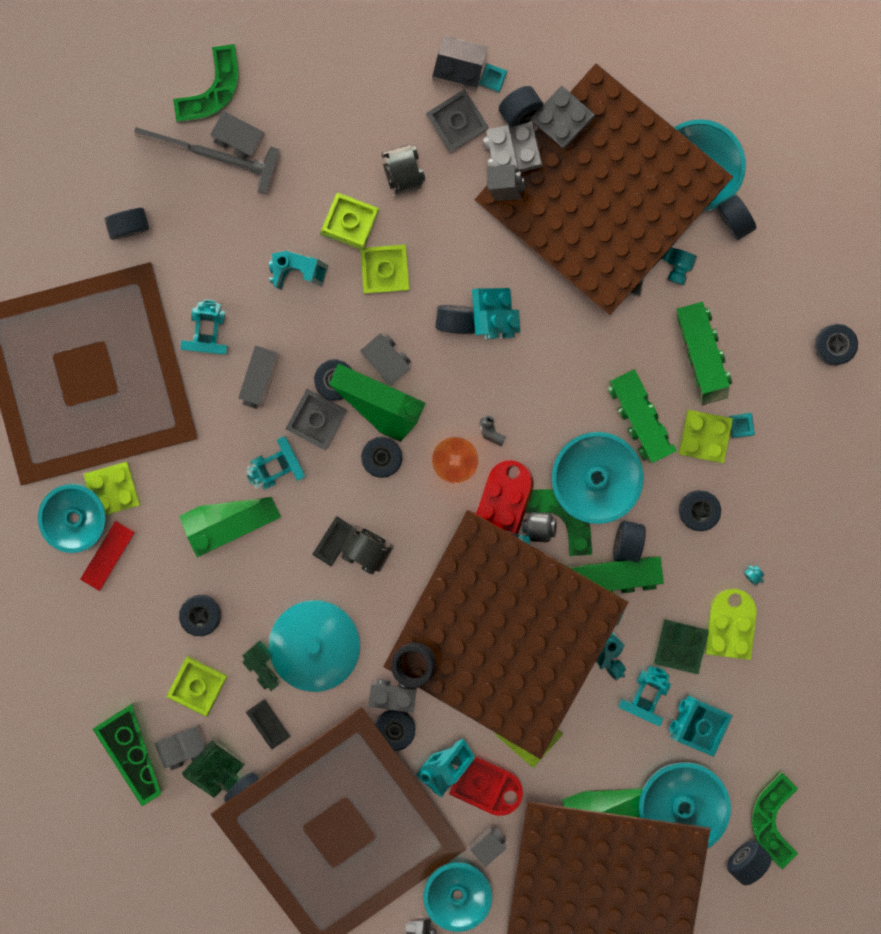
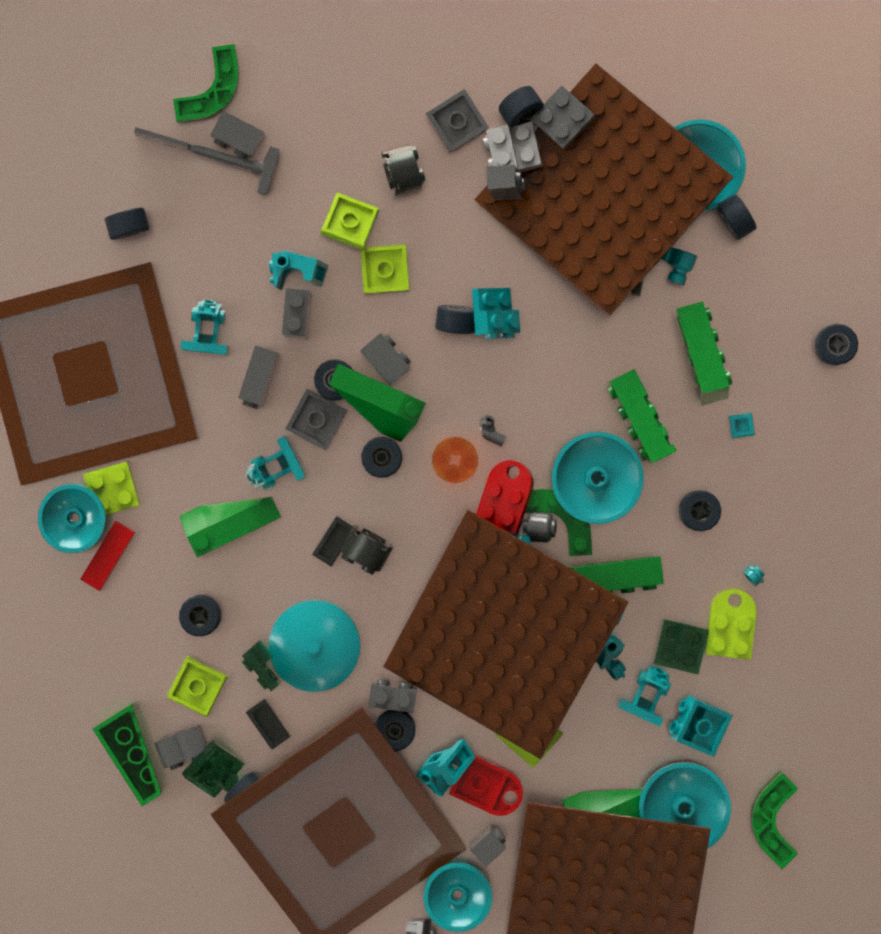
black tyre [391,642,437,688] -> none
black slope [432,36,488,92] -> none
teal tile [478,63,508,93] -> none
black wheel [613,521,646,562] -> none
lime plate [679,410,734,463] -> none
black wheel [727,841,772,886] -> none
none -> dark grey brick [282,288,312,339]

